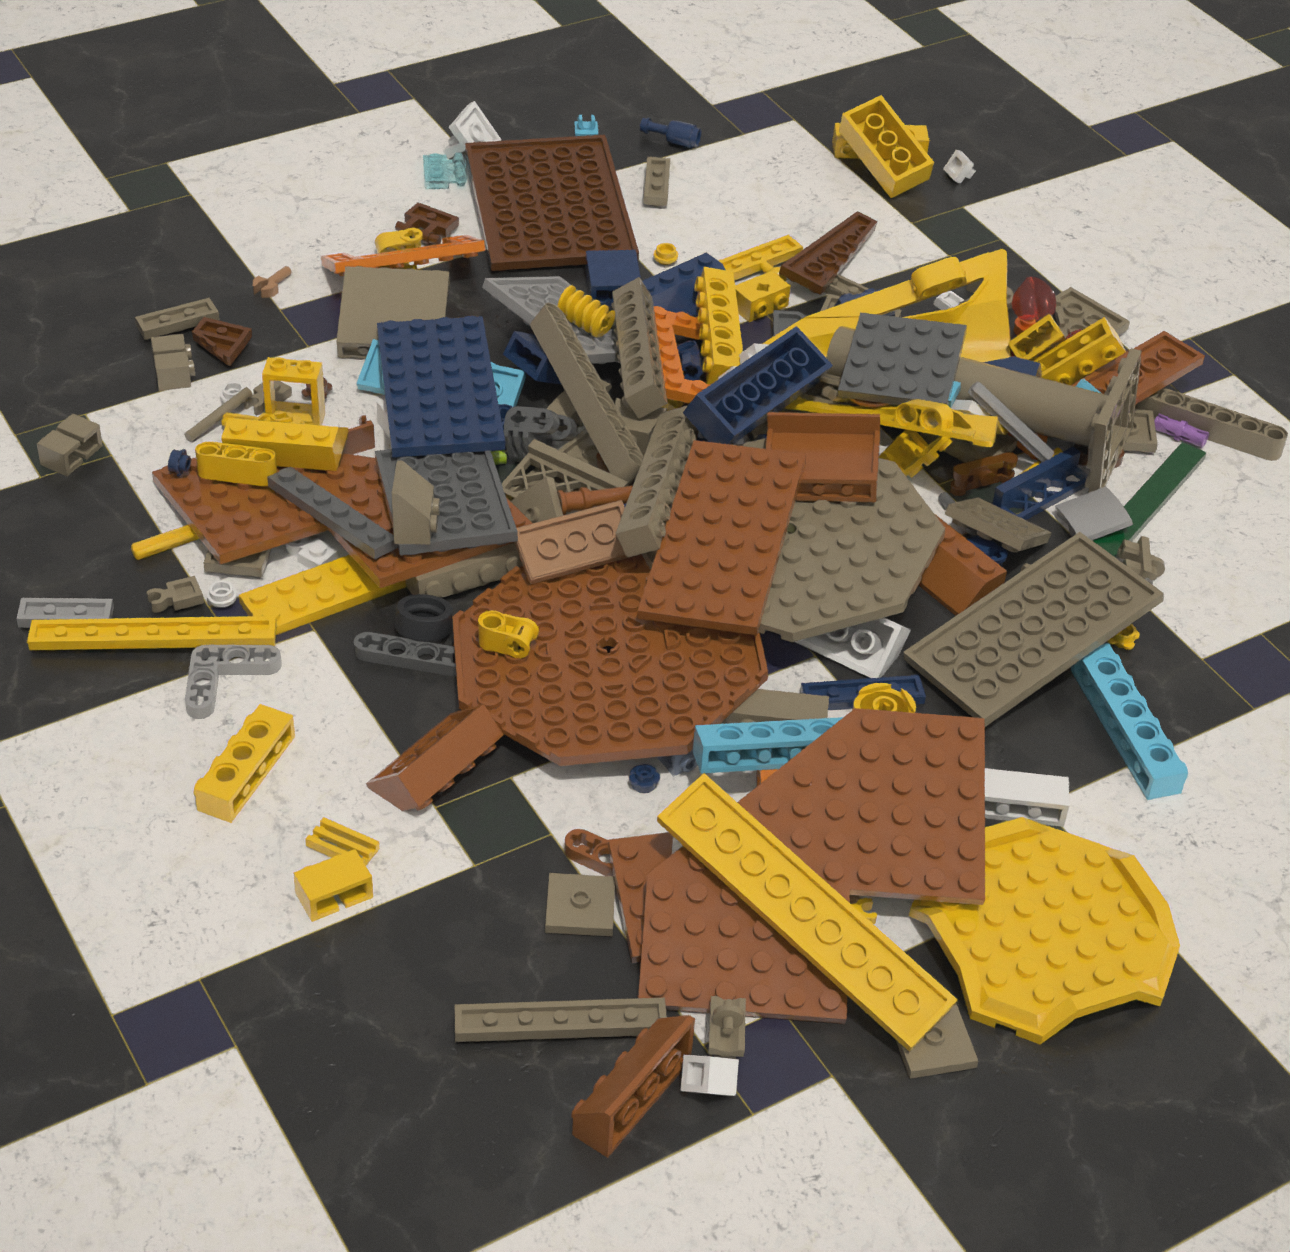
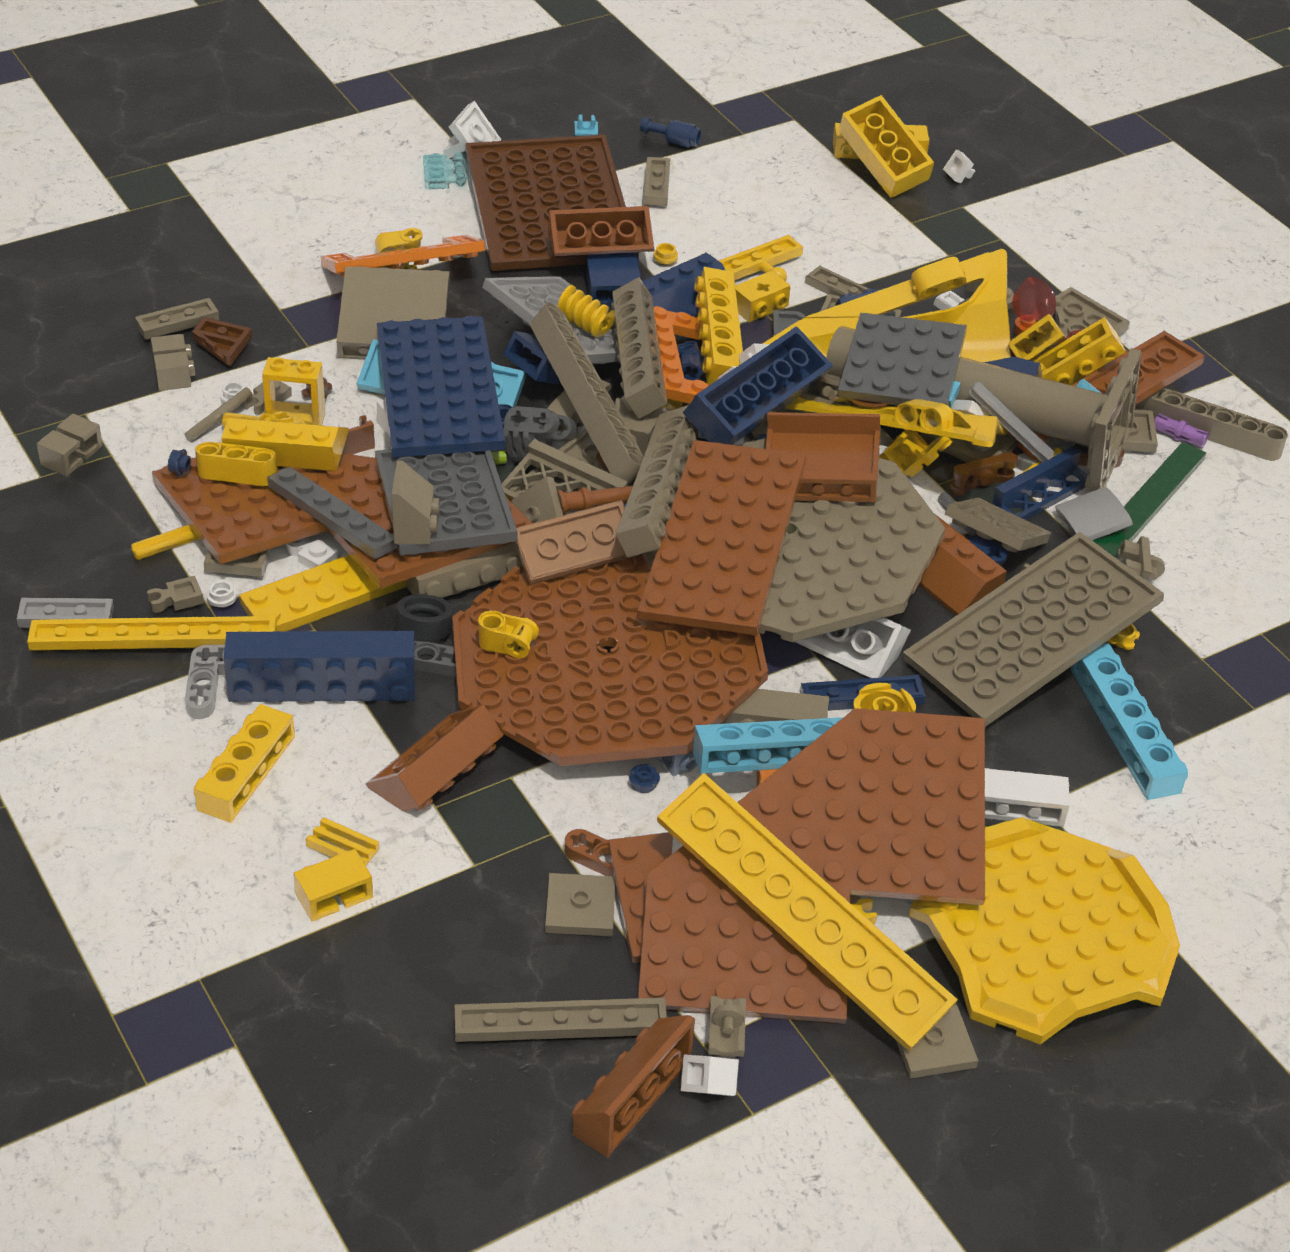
medium nougat bar [253,266,292,298] -> none
reddish brown plate [395,202,459,245] -> none
reddish brown wing [779,211,878,295] -> none
none -> dark blue brick [223,631,416,702]
none -> dark orange slope [548,206,655,256]

